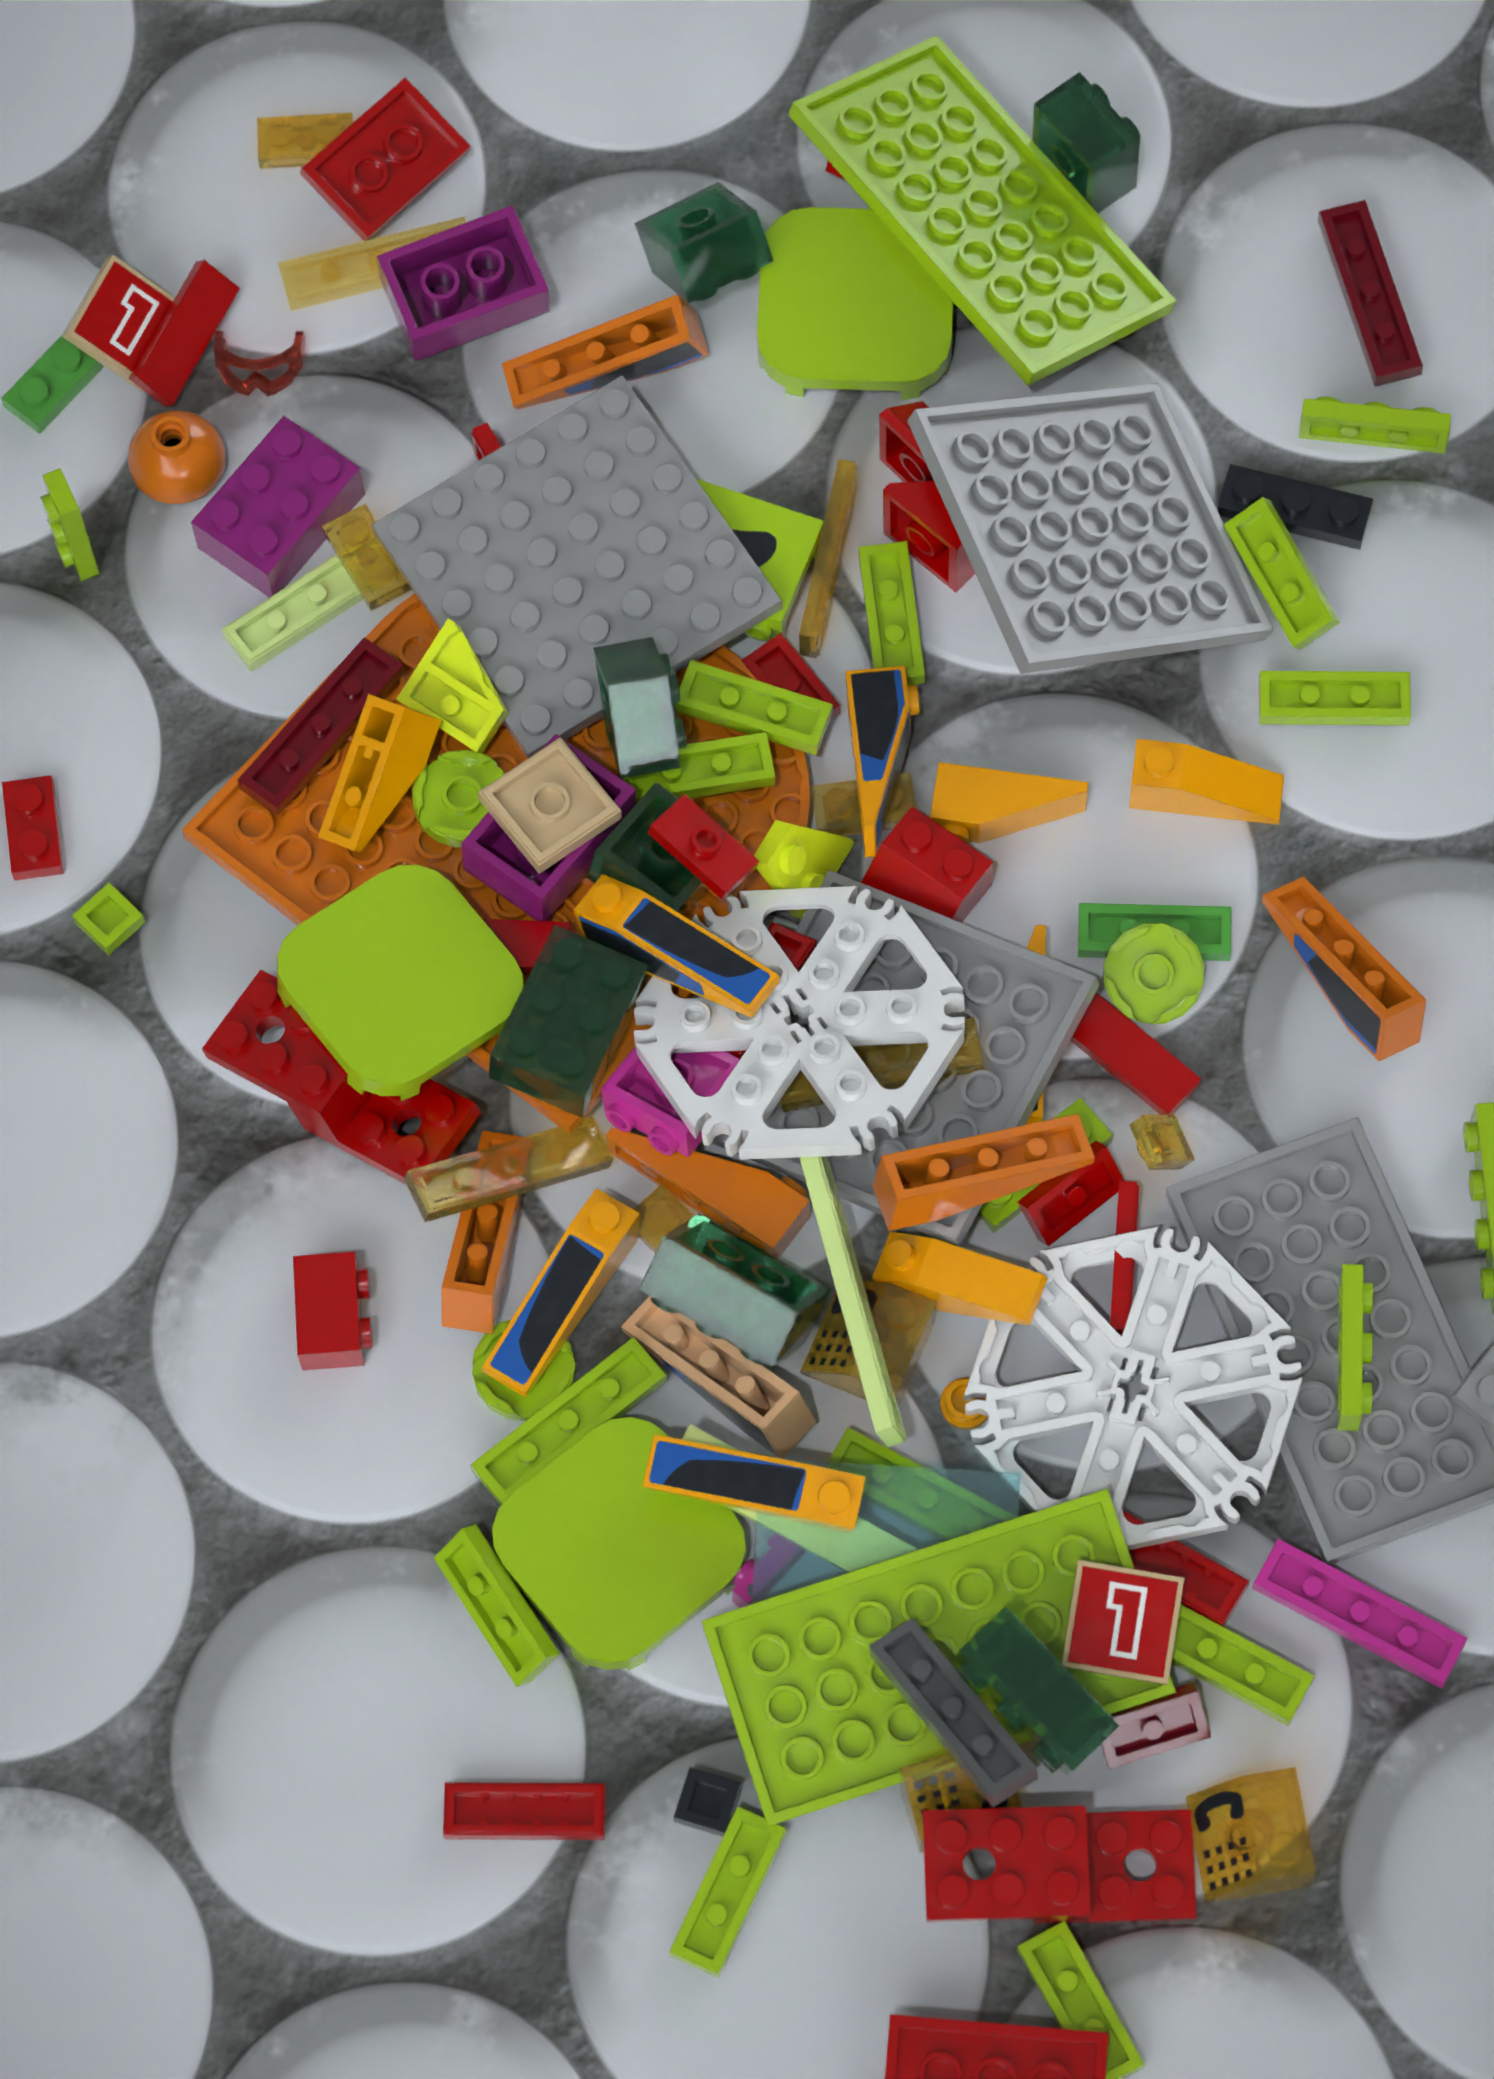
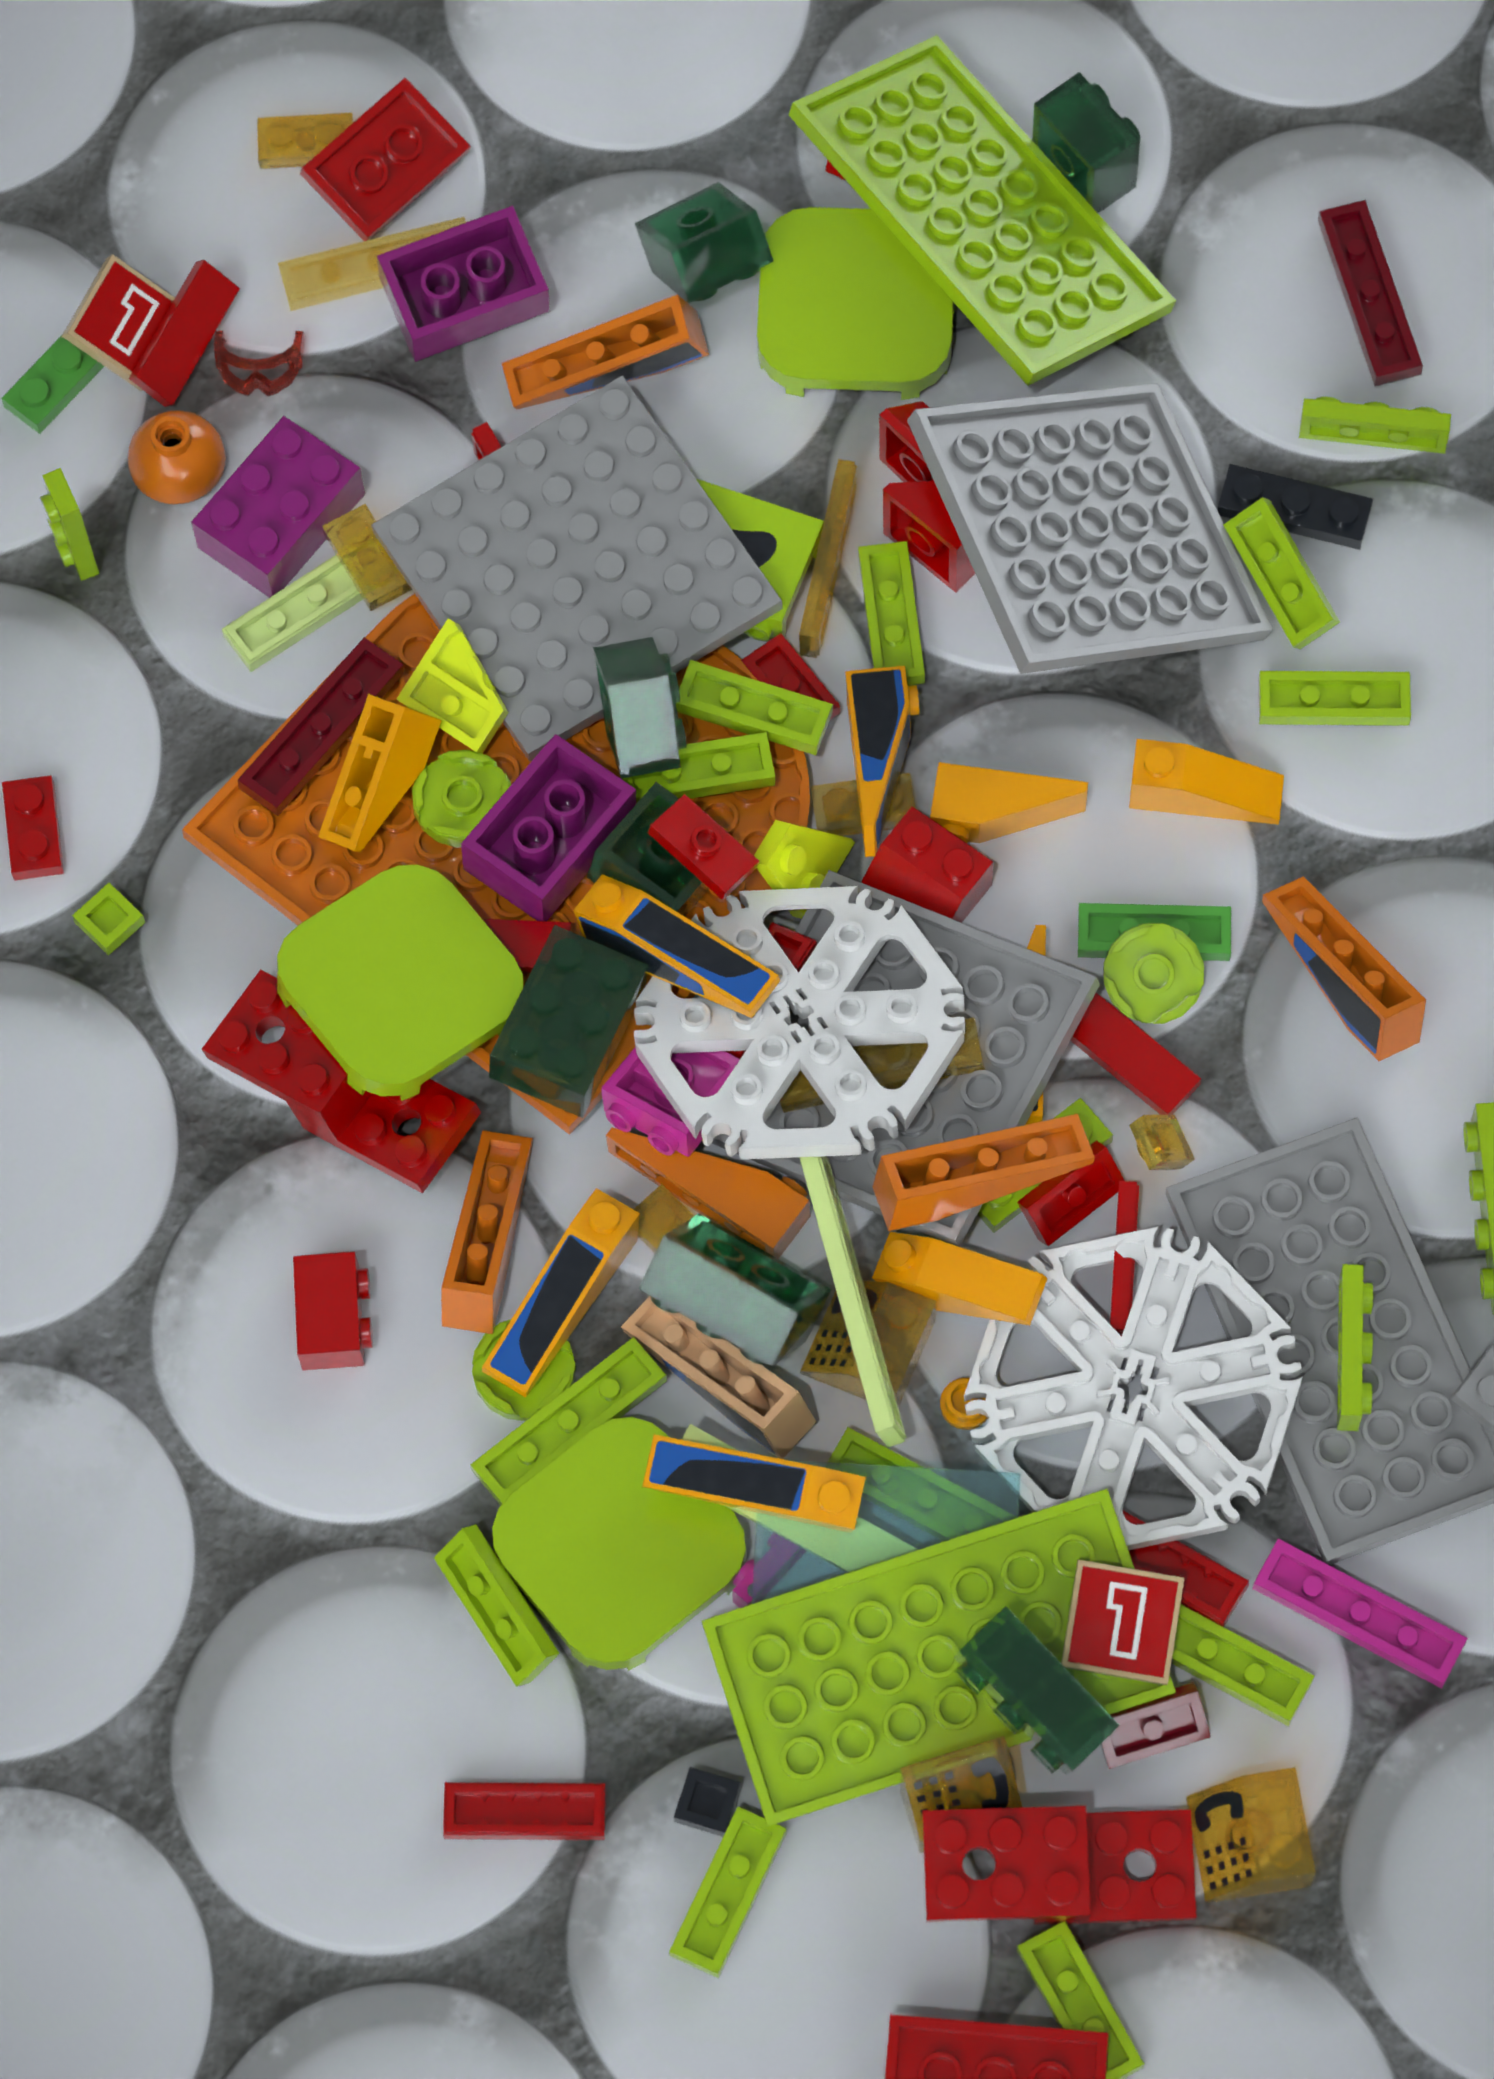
clear yellow tile [404,1117,614,1222] -> none
tan tile [478,737,622,874] -> none
dark grey plate [869,1618,1038,1807] -> none

